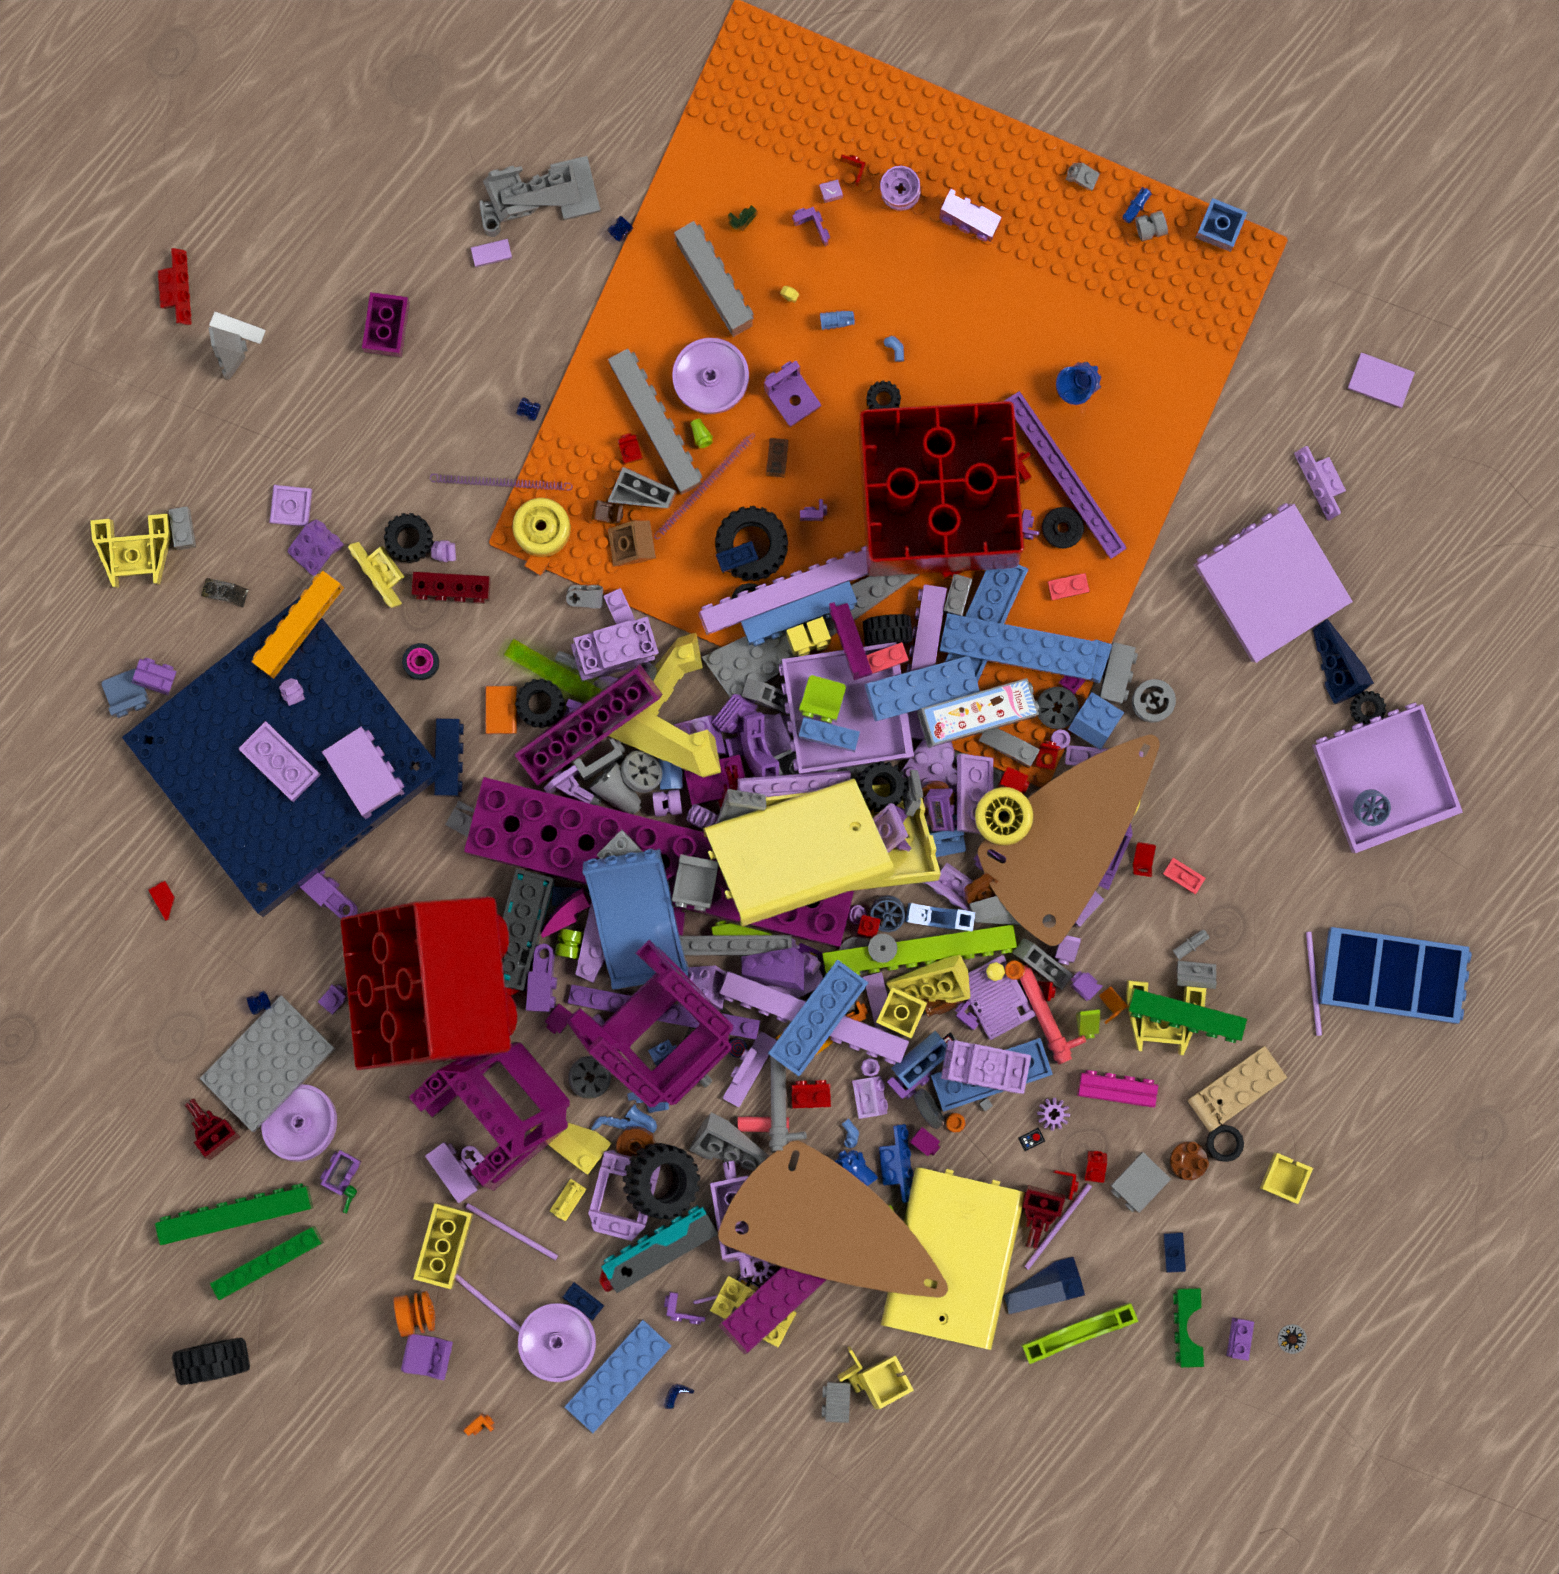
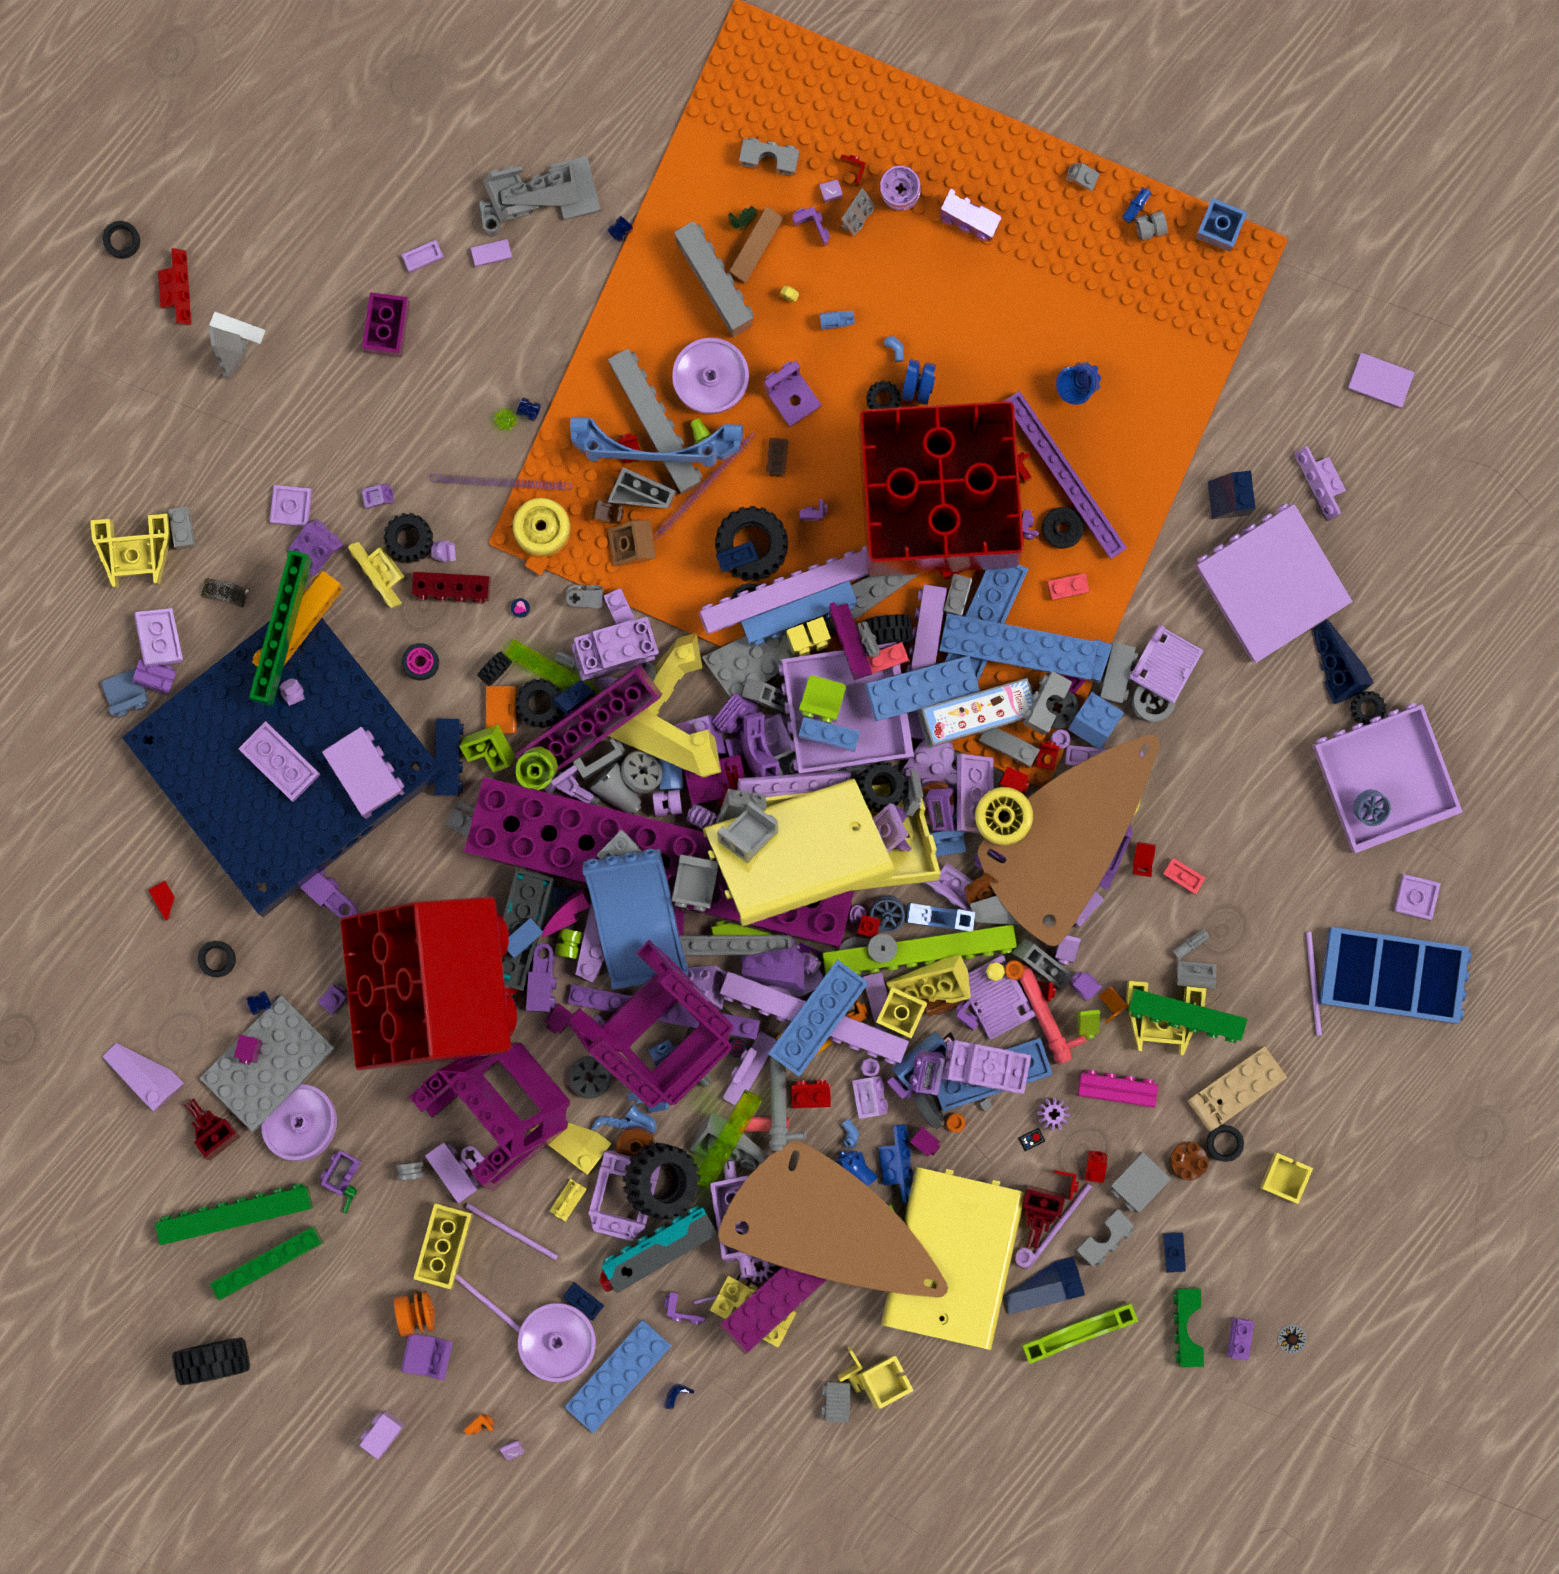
none -> black tyre [102,221,141,259]
none -> lavender wedge [103,1043,185,1111]
none -> lavender tile [134,608,183,667]
none -> black tyre [198,941,236,978]
none -> magenta brick [234,1034,262,1065]
none -> green brick [249,550,312,707]
none -> lavender brick [359,1411,406,1459]
none -> medium lavender bracket [362,484,394,508]
none -> light grey wheel [396,1162,424,1181]
none -> lavender tile [402,240,444,273]
none -> lime brick [459,724,516,772]
none -> black tyre [477,651,512,686]
none -> clear neon green plant [494,408,517,431]
none -> lavender slope [500,1440,524,1460]
none -> medium blue tile [507,918,544,958]
none -> dark blue tile [511,598,530,618]
none -> lime brick [516,746,558,790]
none -> dark blue plate [553,680,594,715]
none -> medium blue panel [570,417,743,467]
none -> clear neon green plate [697,1090,762,1190]
none -> light grey panel [717,801,778,863]
none -> medium nougat slope [729,207,783,283]
none -> light grey arch [739,138,799,177]
none -> light grey hinge [841,188,875,236]
none -> light grey axle [856,622,880,657]
none -> blue wheel [901,359,936,405]
none -> medium lavender window [910,1050,946,1096]
none -> lavender tile [1015,1248,1035,1268]
none -> light grey arch [1023,671,1072,735]
none -> light grey arch [1075,1209,1134,1266]
none -> lavender window [1129,625,1204,704]
none -> dark blue slope [1208,470,1256,519]
none -> lavender tile [1394,874,1441,921]

